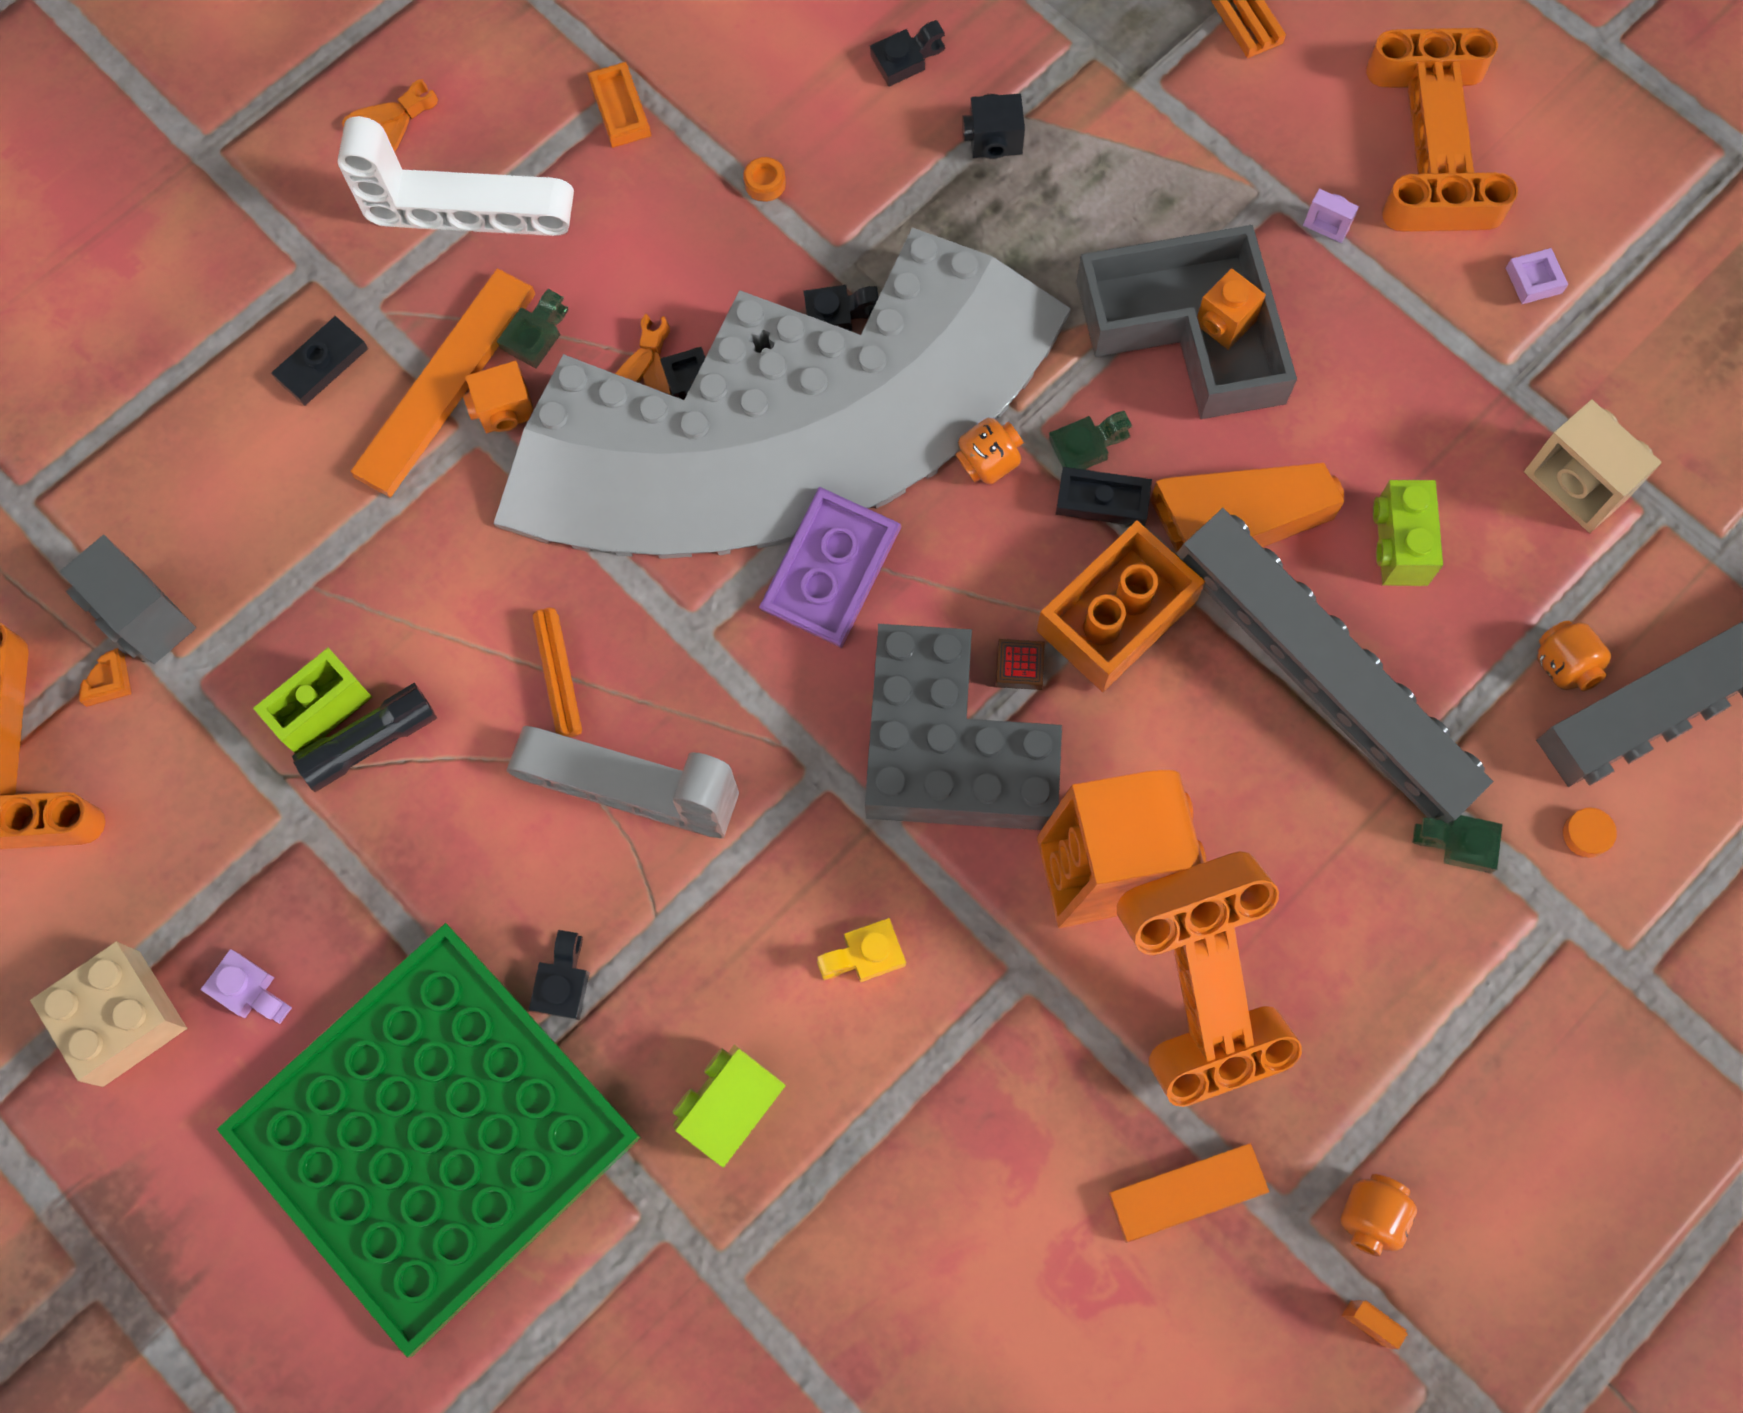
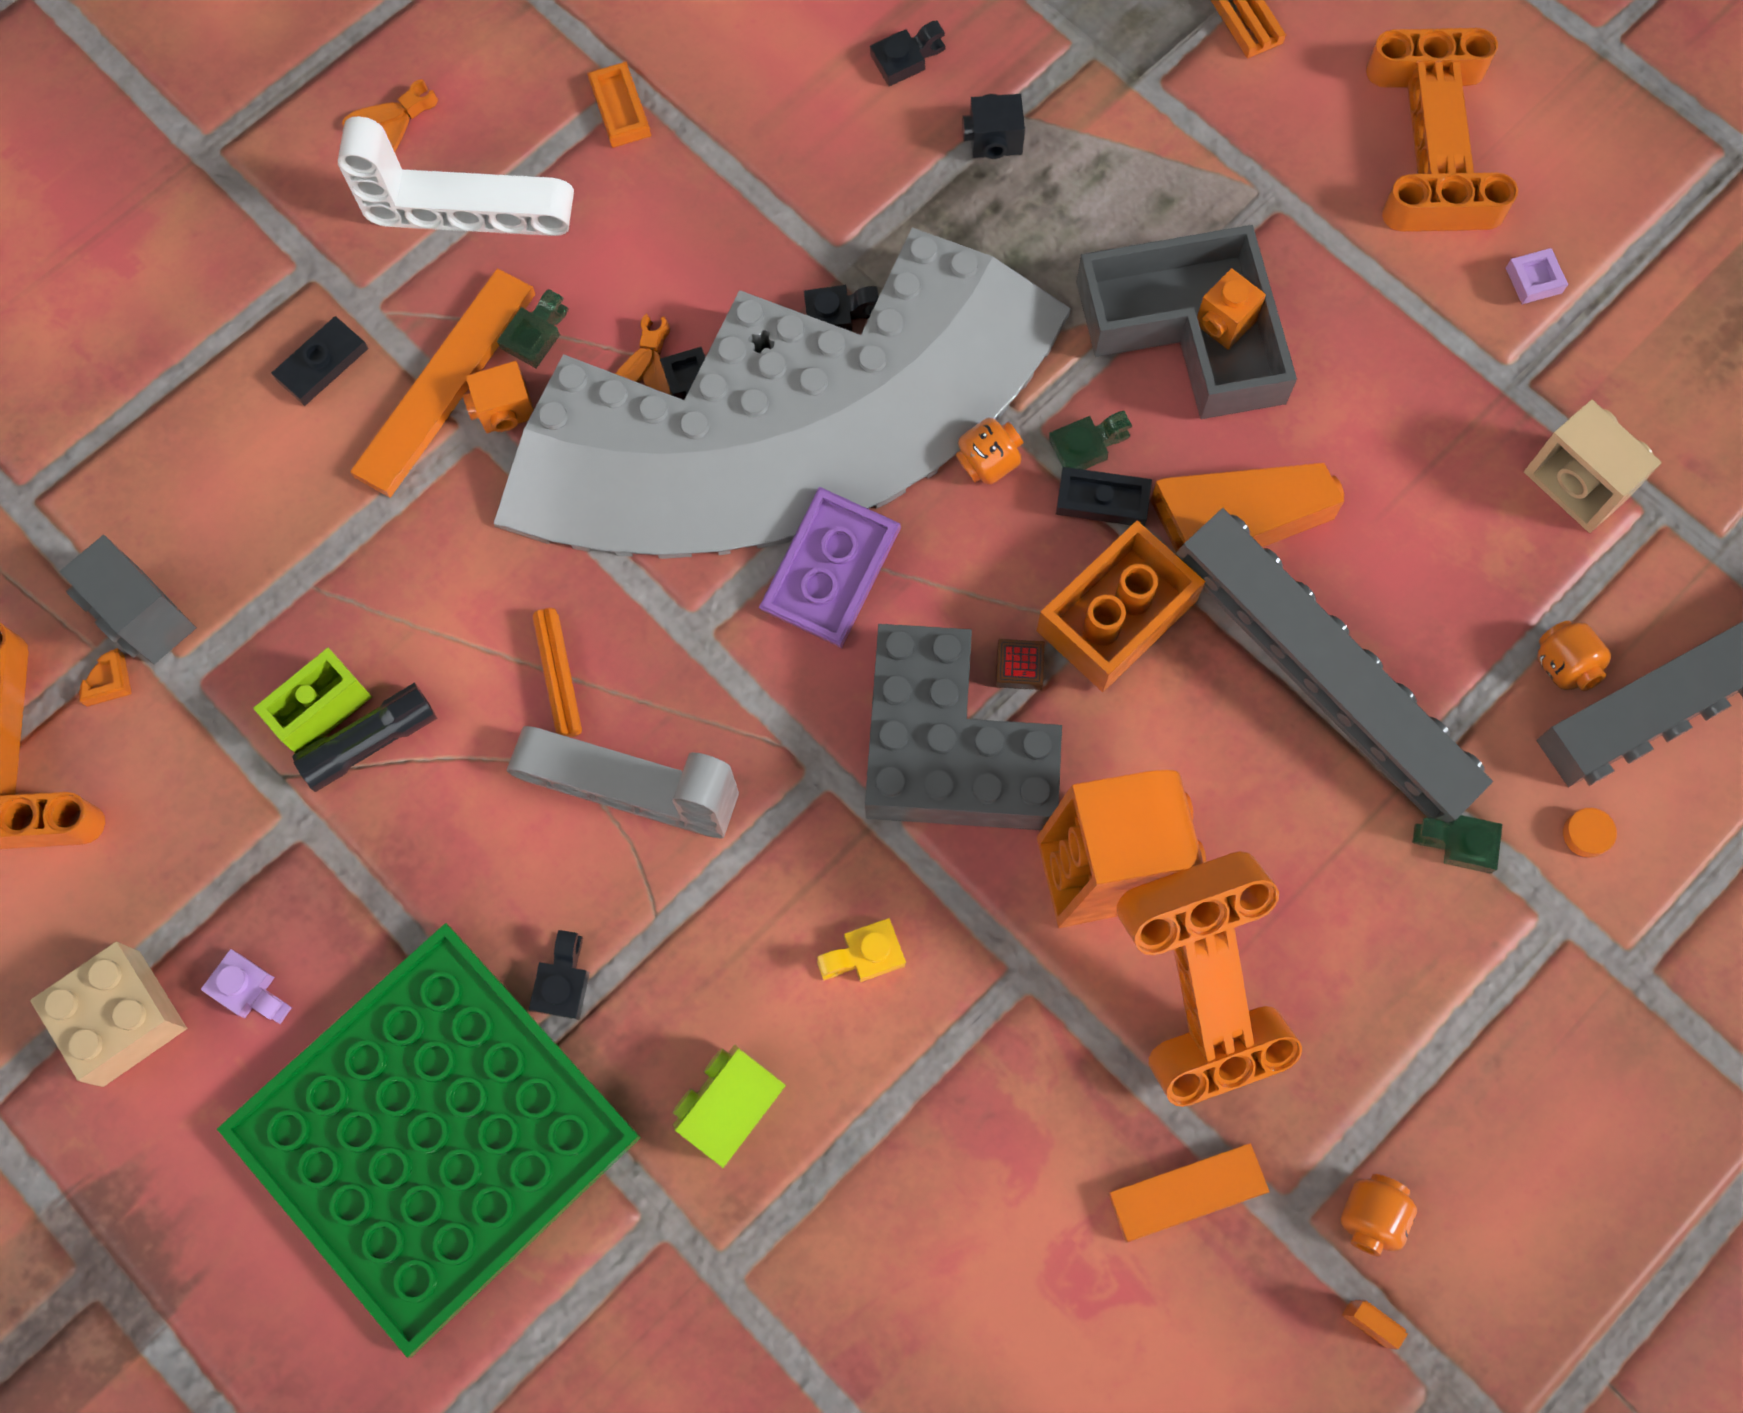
orange tile [743,157,786,202] -> none
lavender plate [1303,189,1359,243] -> none
lime brick [1373,480,1443,586] -> none

